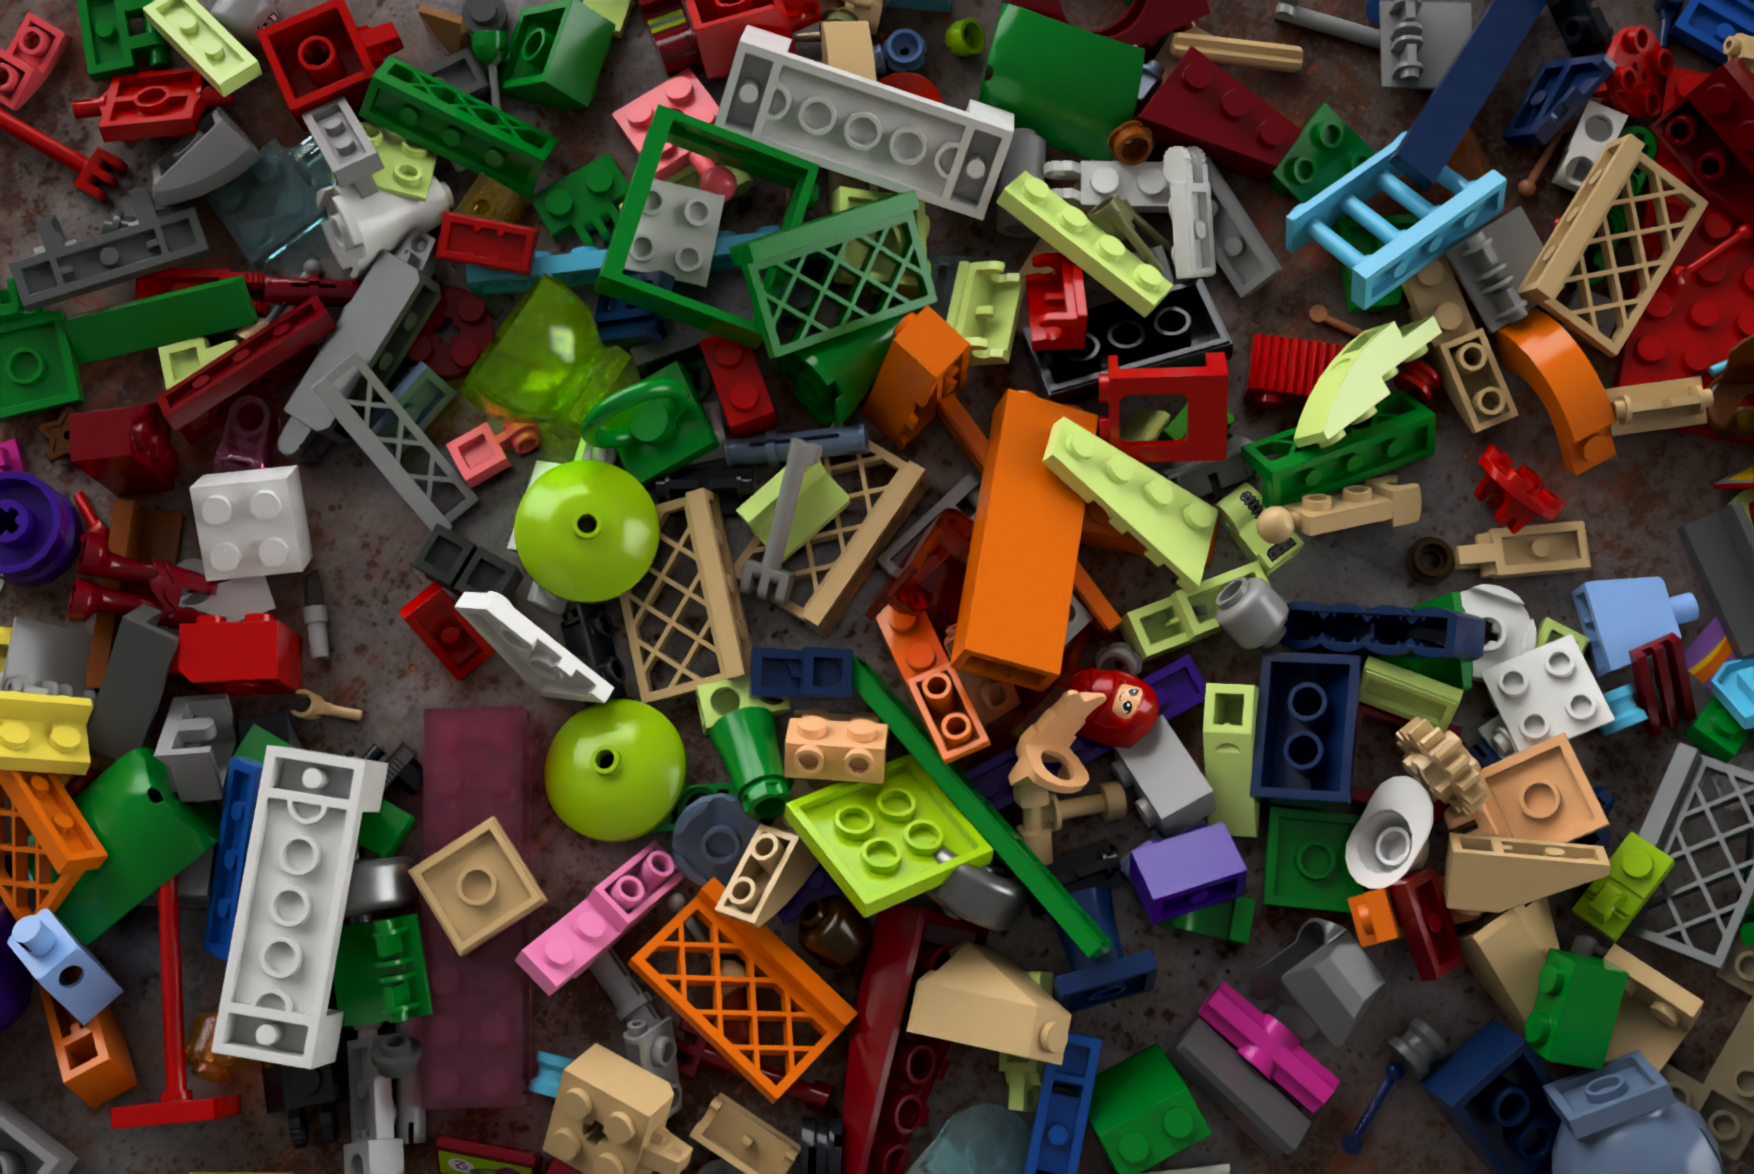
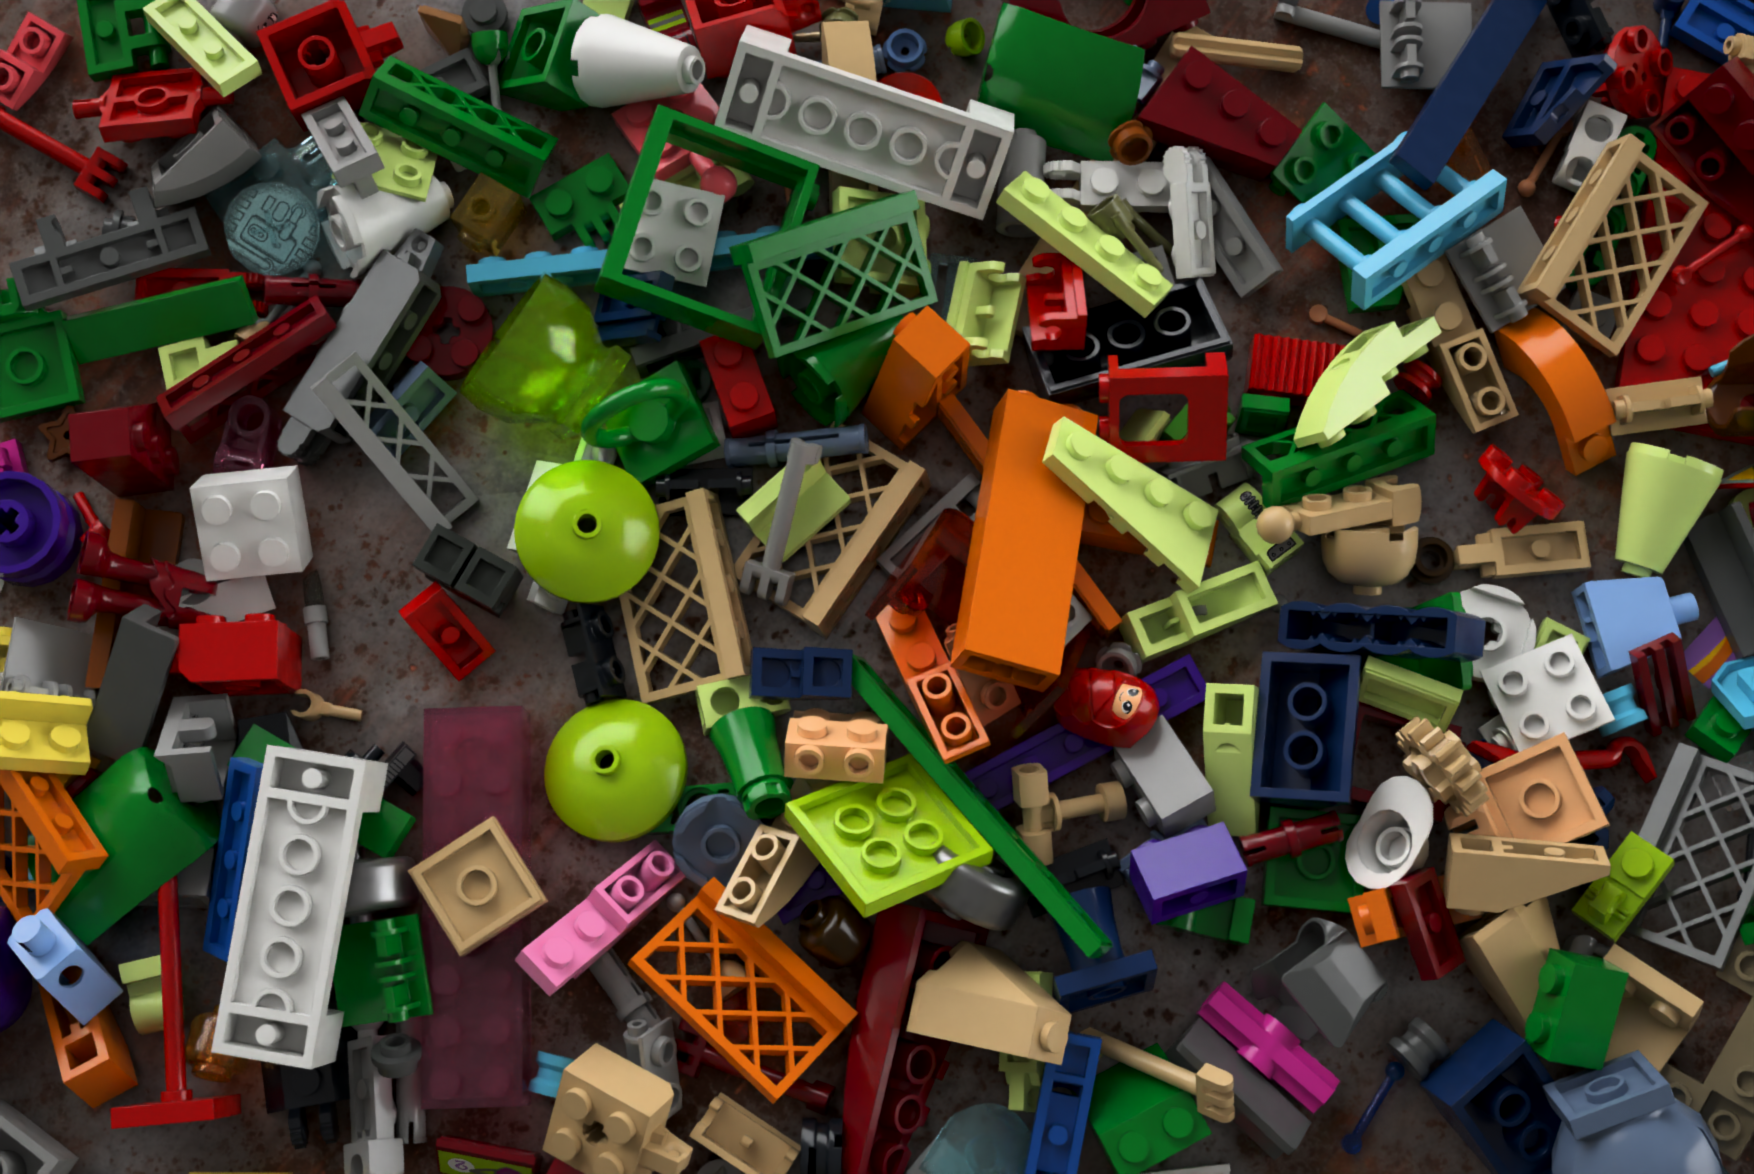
red plate [435,211,539,277] -> none
coral plate [445,414,540,489] -> none
white wing [454,591,614,703] -> none
light nougat hair [1007,690,1107,794] -> none
light grey head [1216,577,1289,649] -> none
none -> yellowish green leg [118,955,185,1035]
none -> clear light blue tile [224,182,320,276]
none -> white cone [571,14,706,108]
none -> tan hinge [1080,1027,1235,1123]
none -> green tile [1235,393,1290,437]
none -> dark red pin [1239,810,1344,867]
none -> tan cylinder [1321,522,1418,596]
none -> red piece [1466,736,1657,783]
none -> yellowish green cone [1615,442,1724,578]

